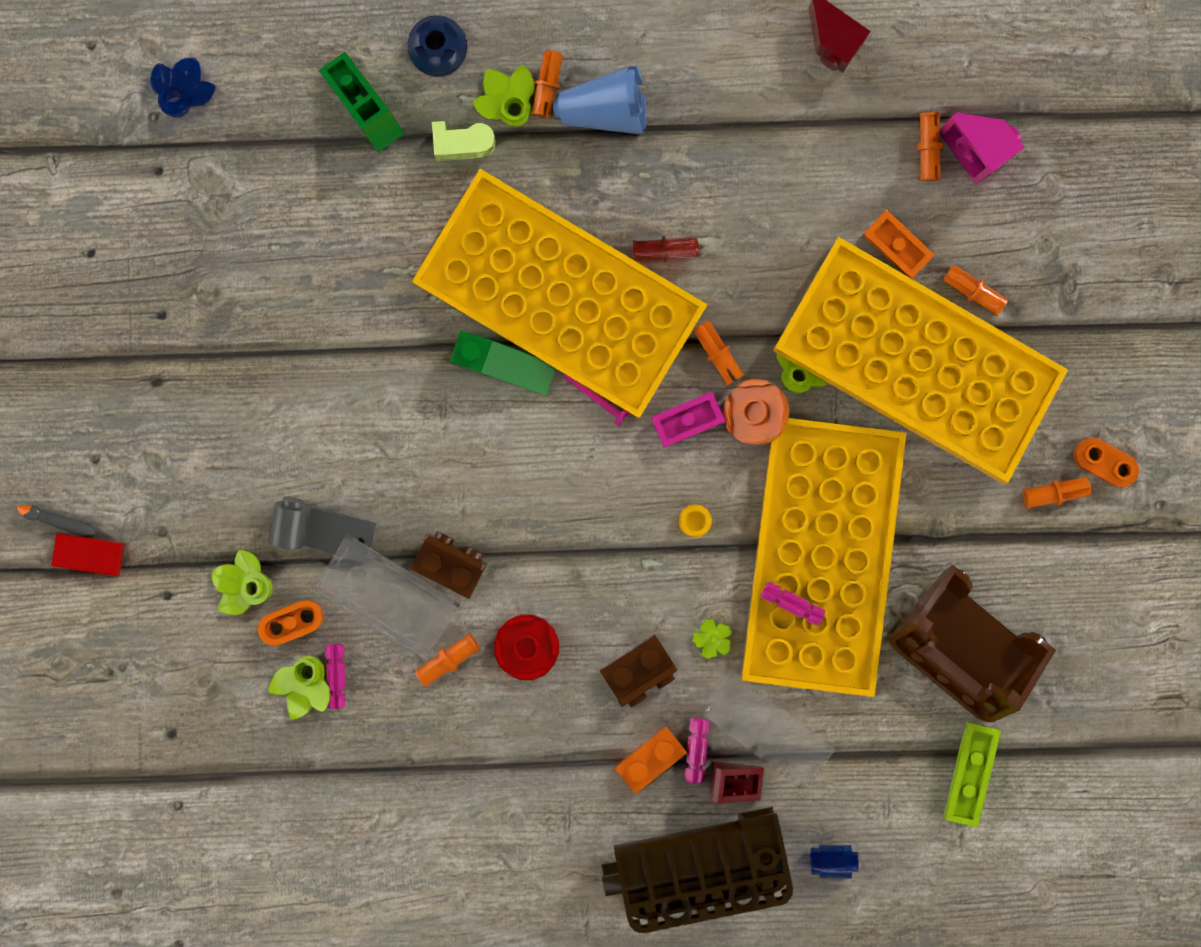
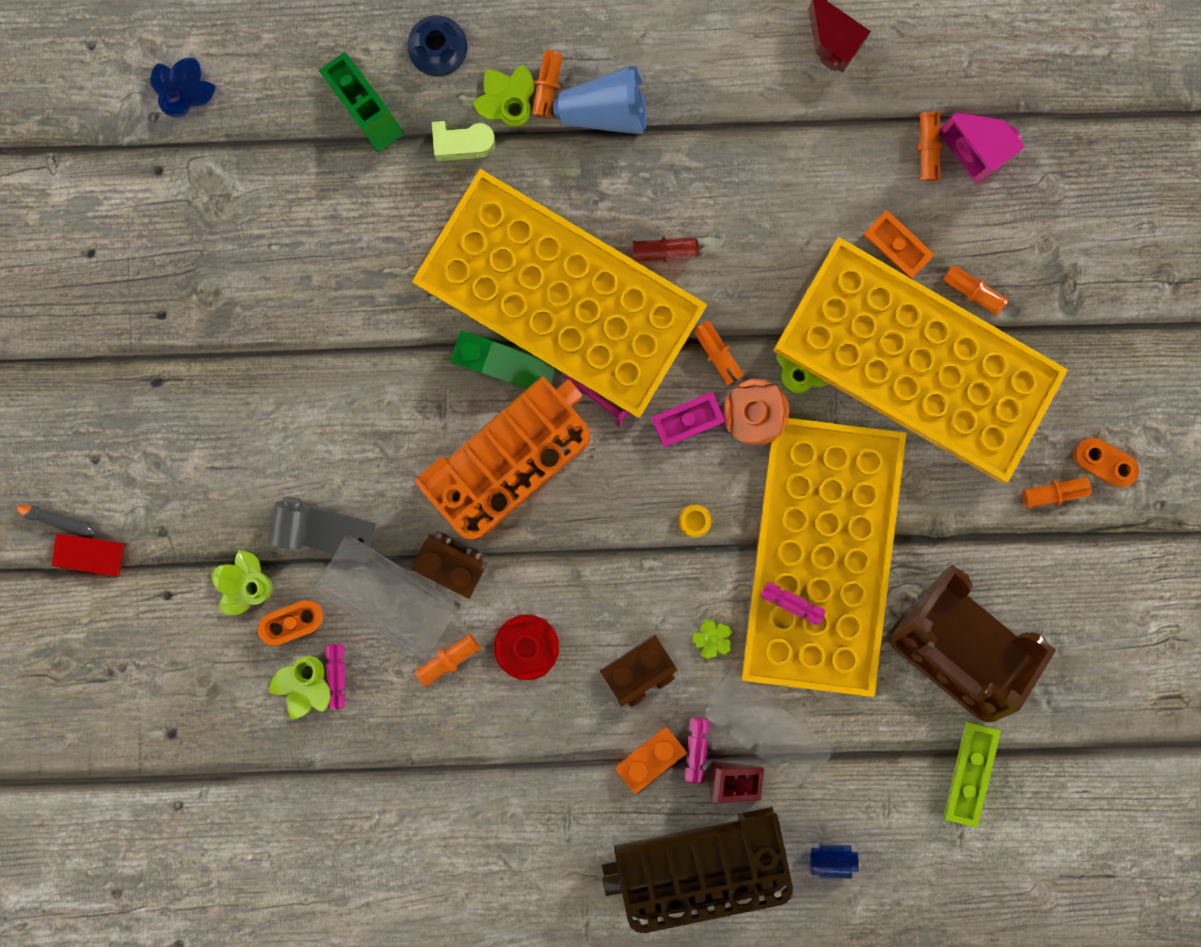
none -> orange piece [414,375,591,540]

